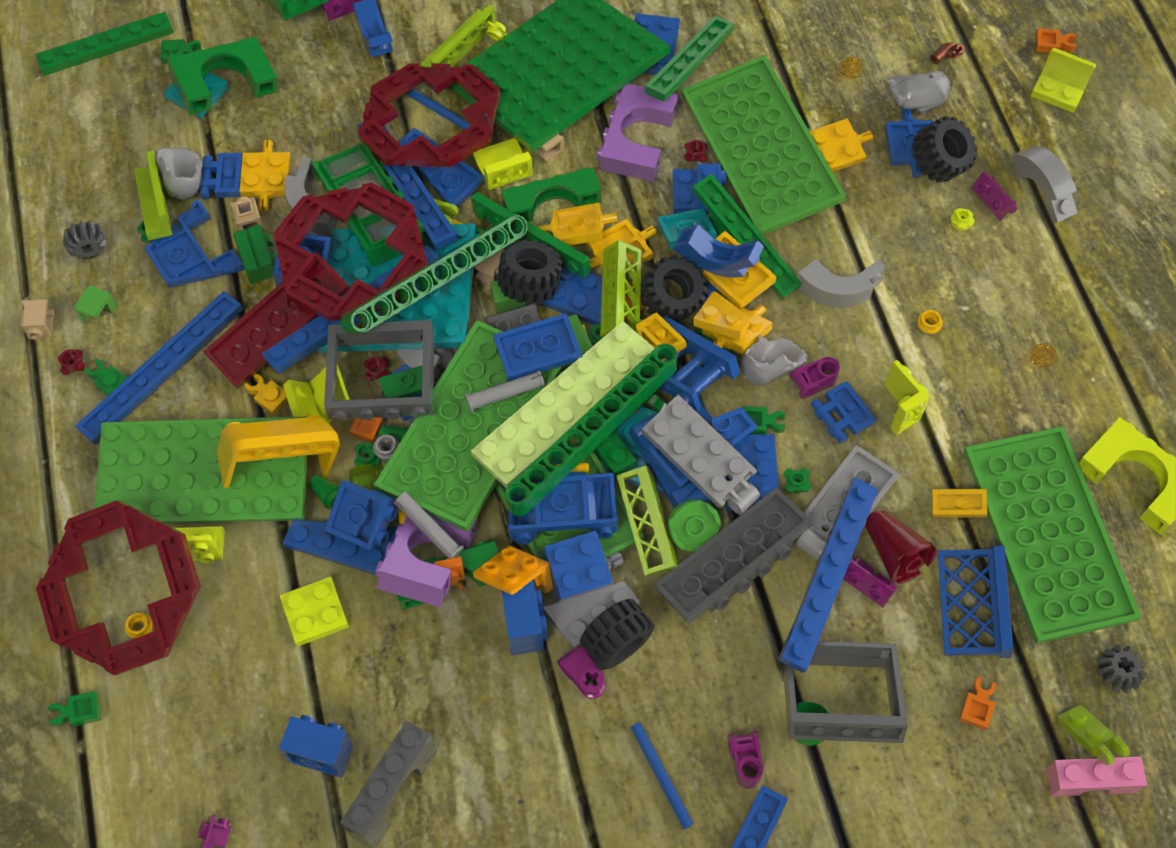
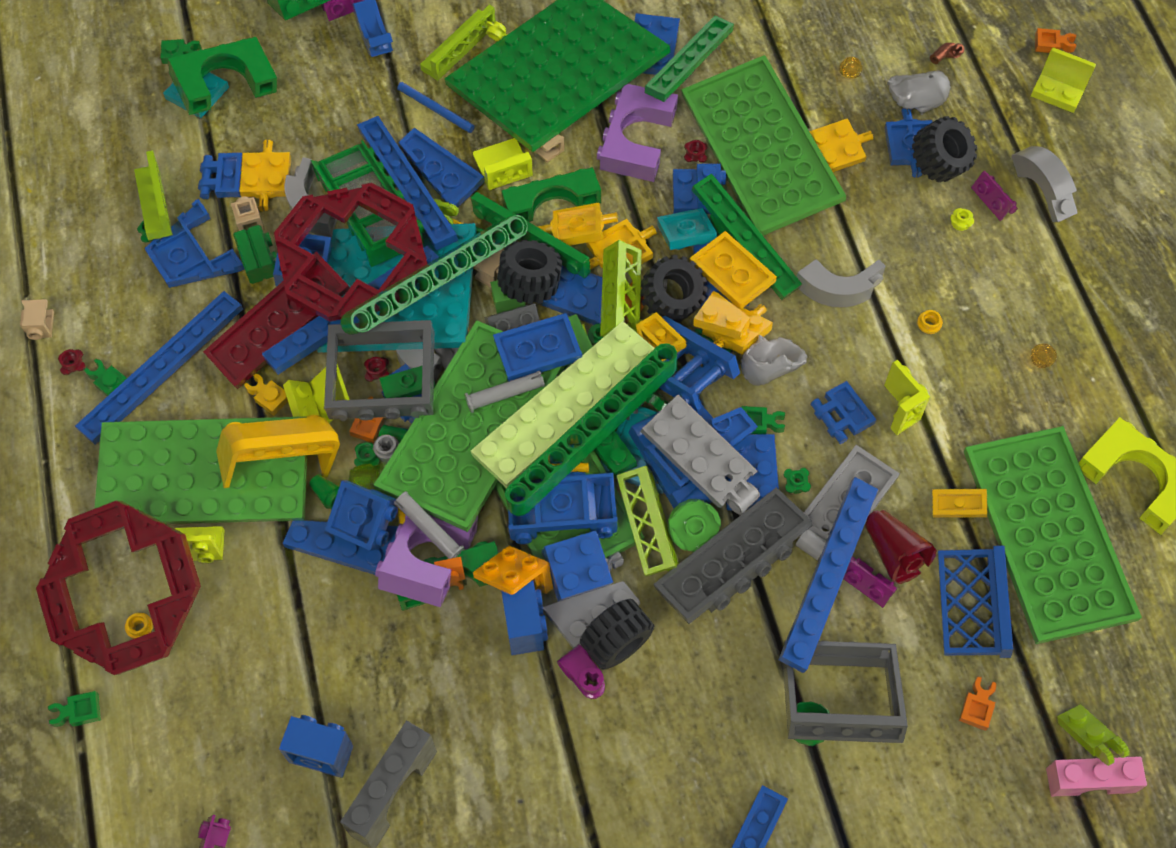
green plate [35,11,174,76] -> none
dark grey gear [63,220,107,260] -> none
bright green panel [73,285,117,321] -> none
light grey piece [155,147,203,200] -> none
neon yellow plate [280,576,349,647] -> none
dark red plate [358,63,500,167] -> none
blue bar [631,723,694,830] -> none
blue arch [672,224,764,278] -> none
magenta piece [727,730,763,789] -> none
magenta piece [789,357,840,399] -> none
dark grey gear [1097,644,1147,693] -> none

